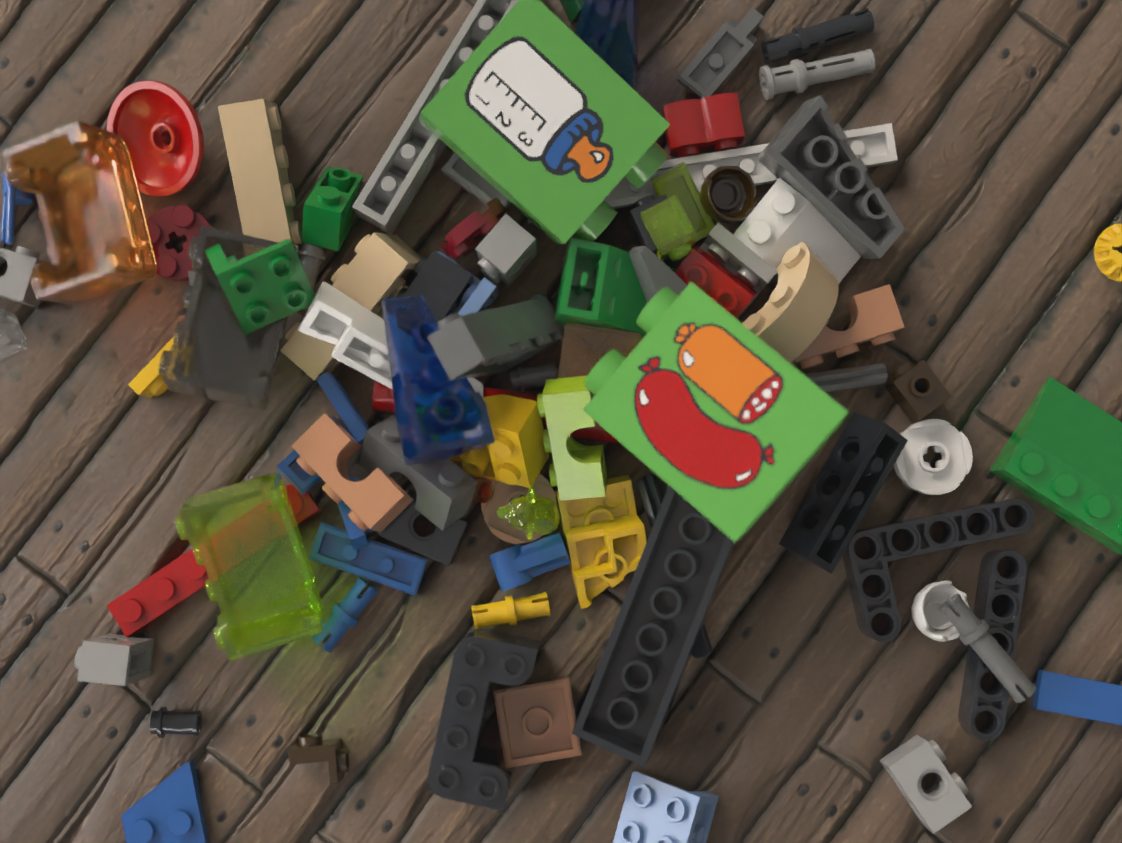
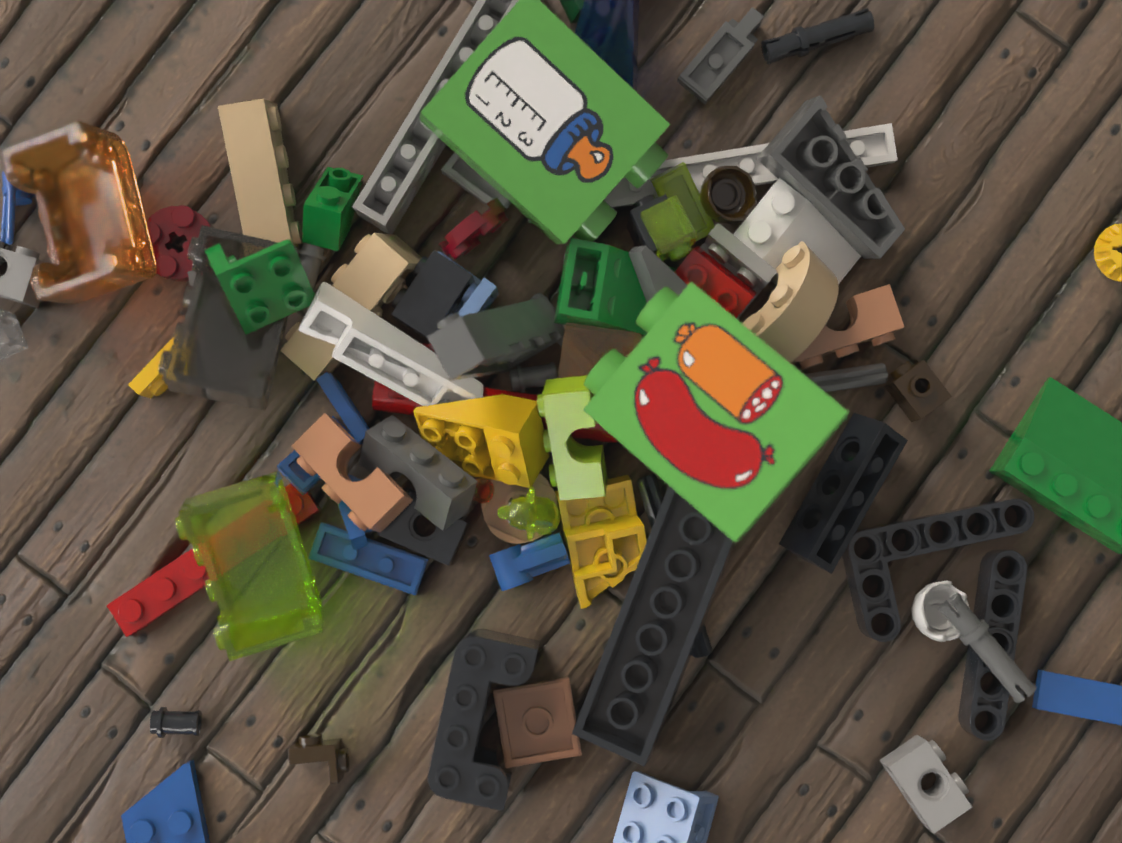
light grey brick [75,634,155,686] -> none
red dish [107,81,204,196] -> none
blue pin [312,577,379,653] -> none
clear blue wedge [382,295,495,466] -> none
yellow pin [471,592,551,630] -> none
light grey brick [475,214,537,287] -> none
red brick [662,93,745,158] -> none
light grey pin [759,49,875,100] -> none
white plate [894,419,973,495] -> none

